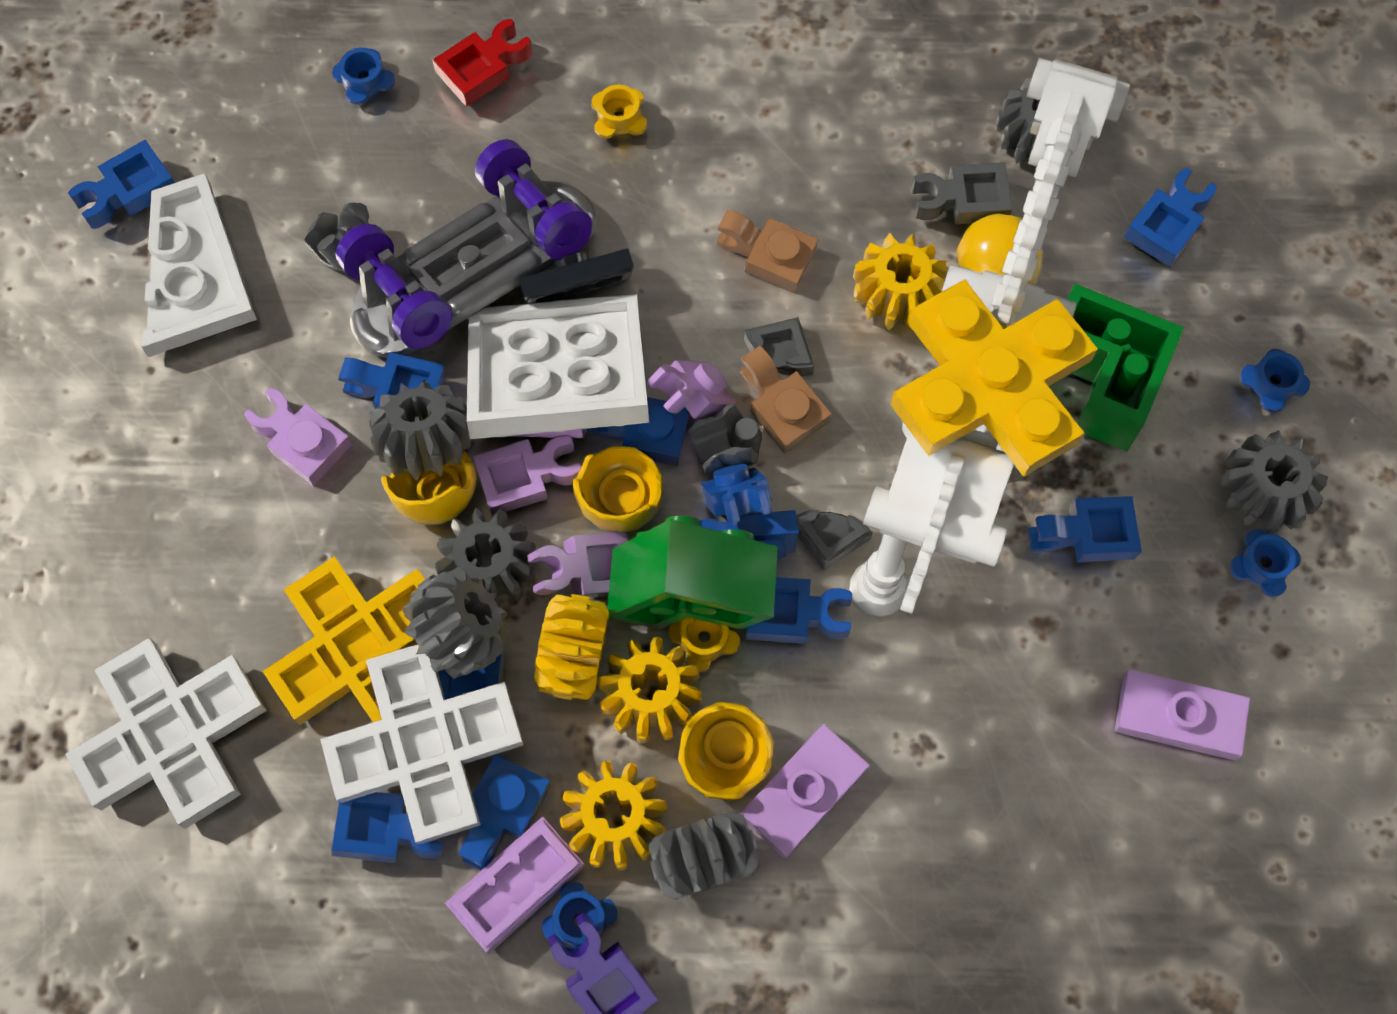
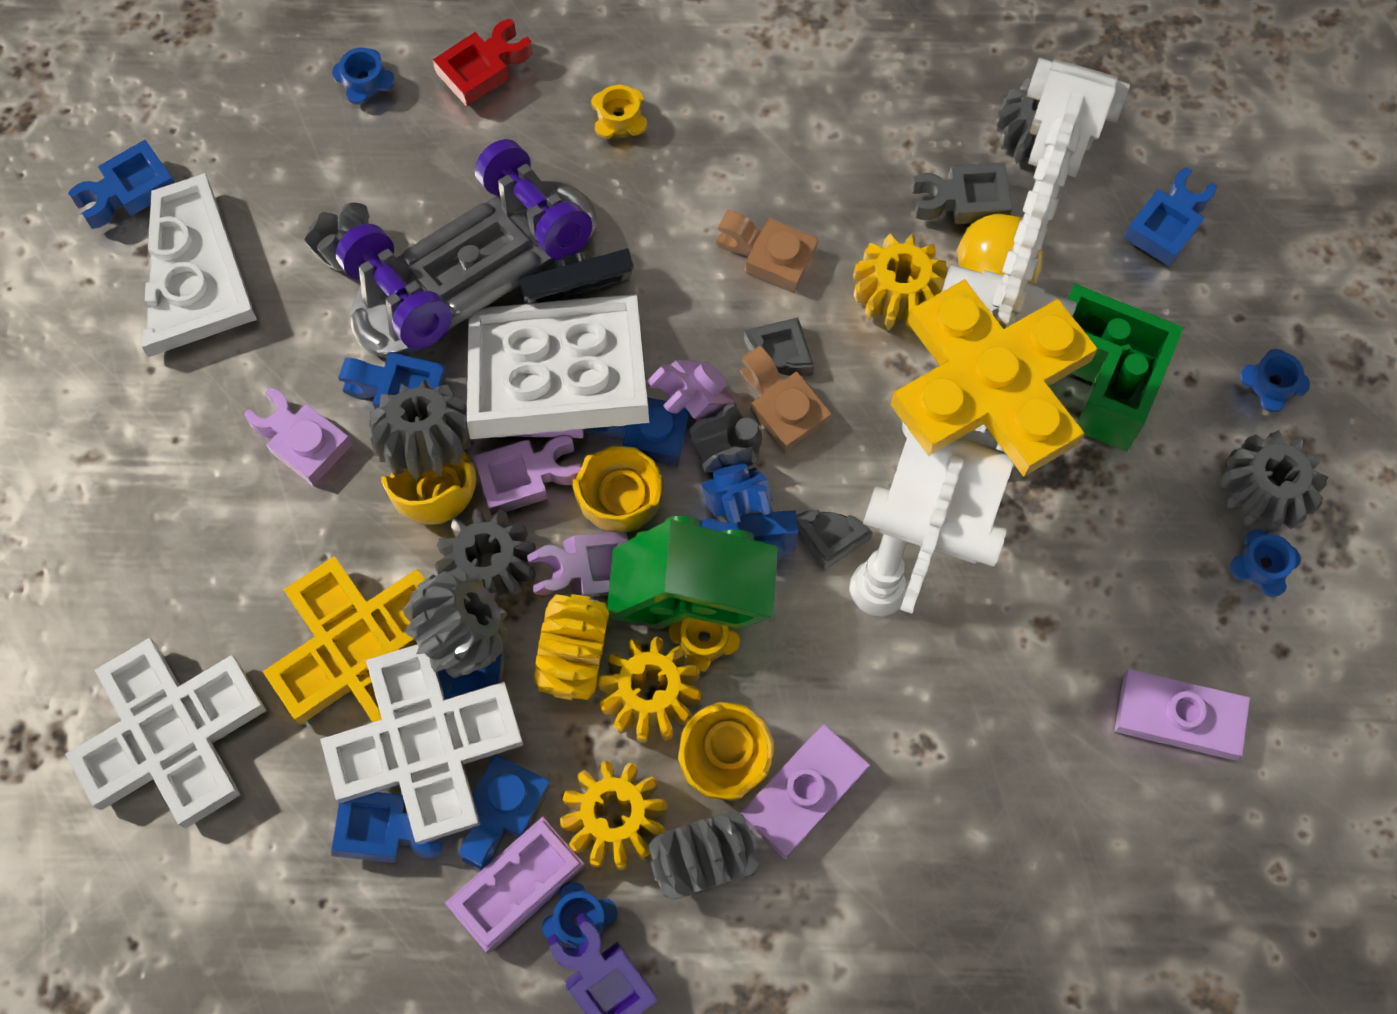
blue plate [746,577,852,644] -> none
blue plate [1028,496,1142,562] -> none

